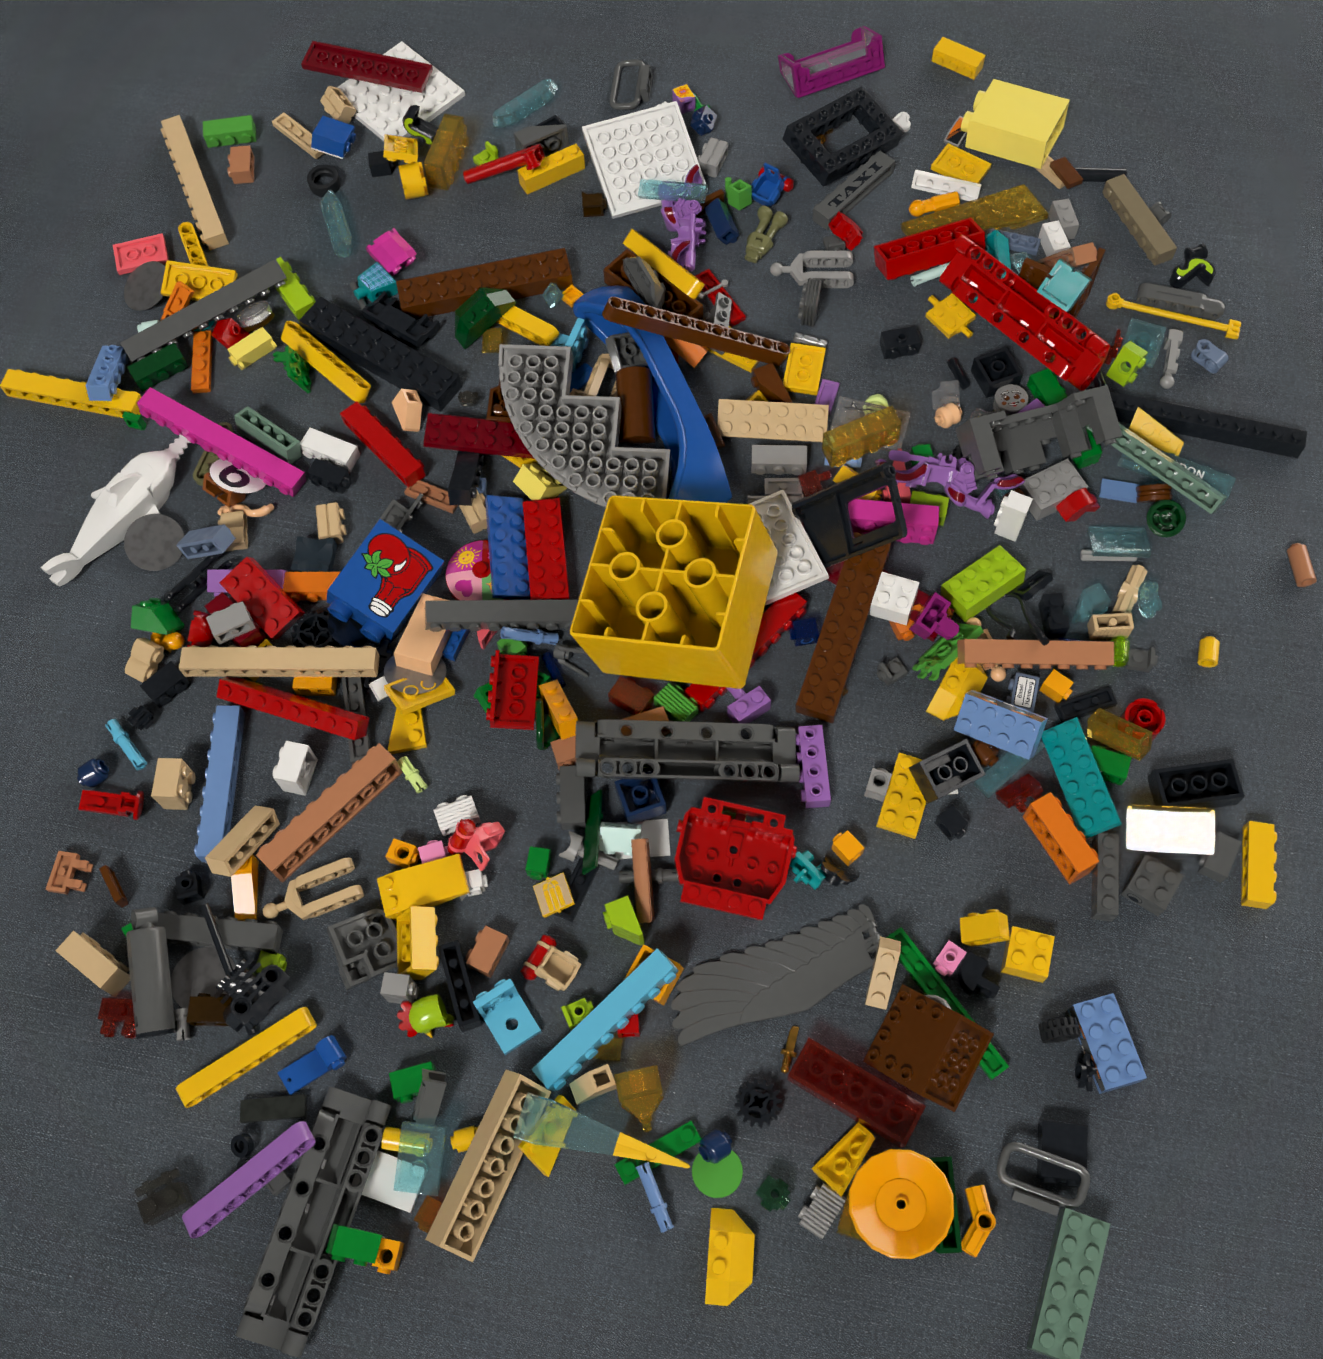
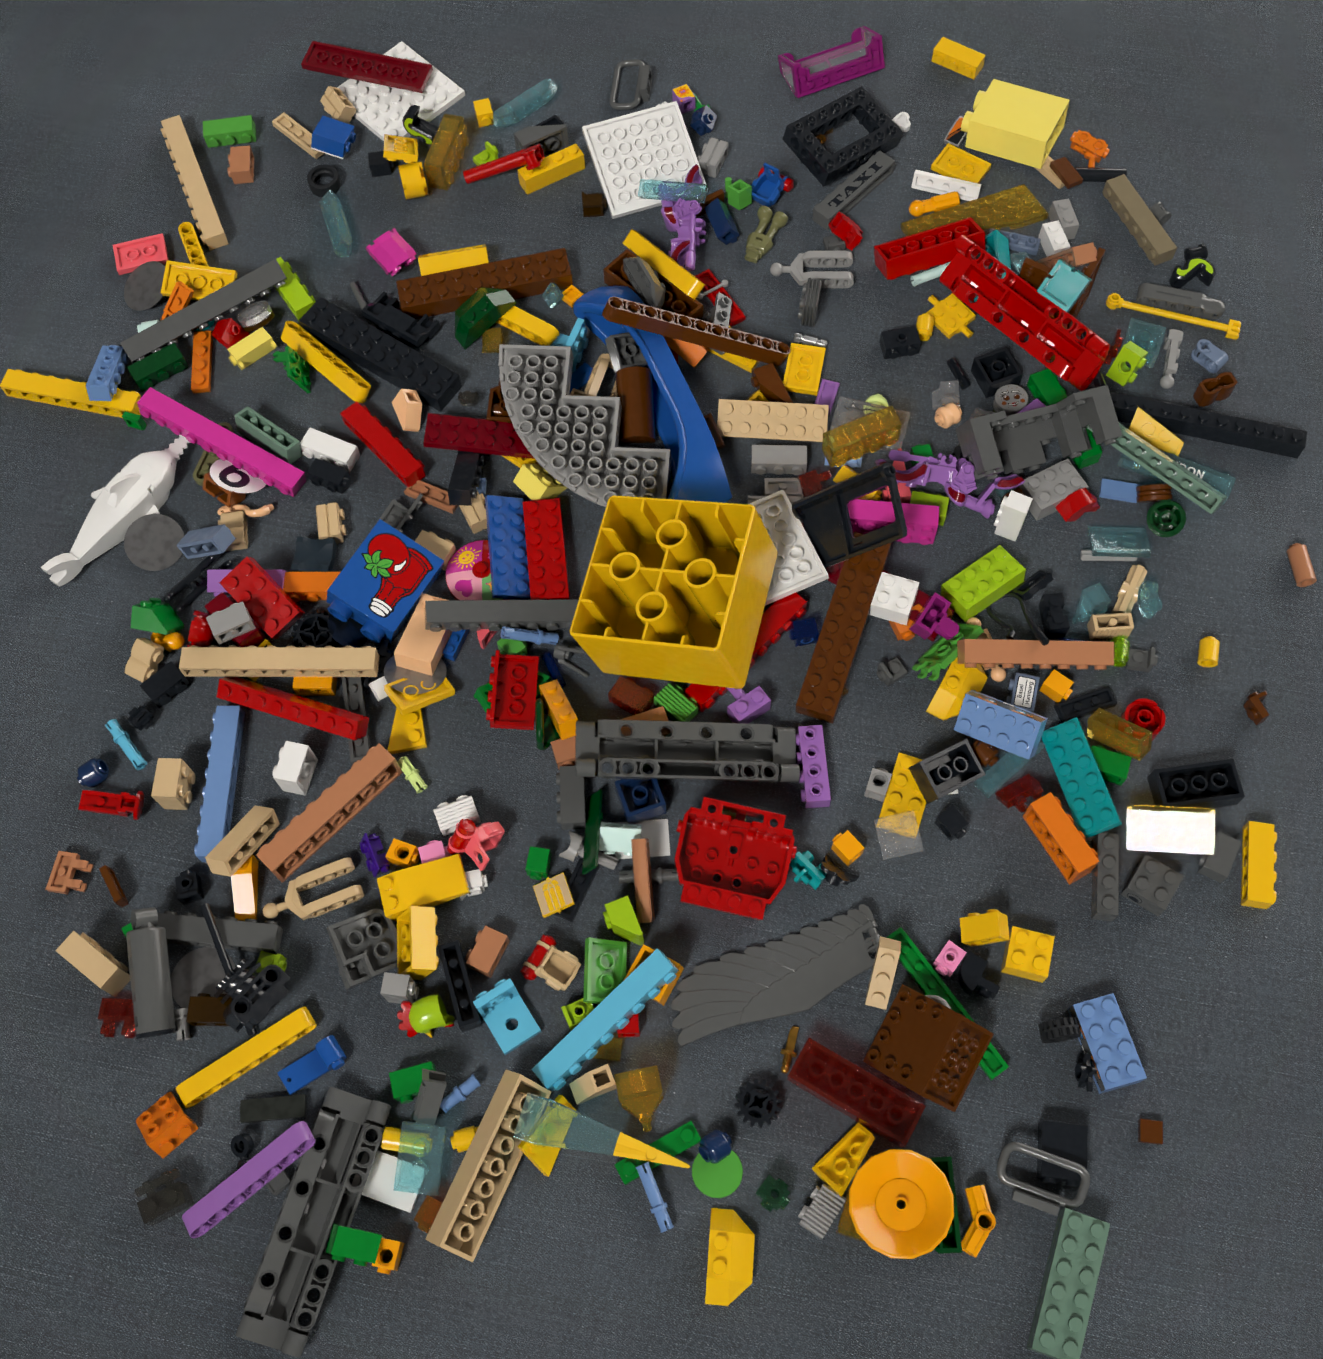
teal torso [353,262,398,302] -> none
none -> orange bracket [136,1092,199,1158]
none -> dark purple hinge [360,833,390,878]
none -> tan brick [415,530,456,571]
none -> yellow slope [418,244,489,276]
none -> medium blue pin [440,1074,481,1113]
none -> yellow brick [473,98,495,128]
none -> bright green plate [583,937,627,1004]
none -> clear plate [874,810,924,860]
none -> yellow brick [916,313,934,341]
none -> orange brick [1070,130,1110,168]
none -> reddish brown tile [1138,1119,1163,1145]
none -> reddish brown brick [1193,372,1238,407]
none -> reddish brown bracket [1243,691,1269,725]

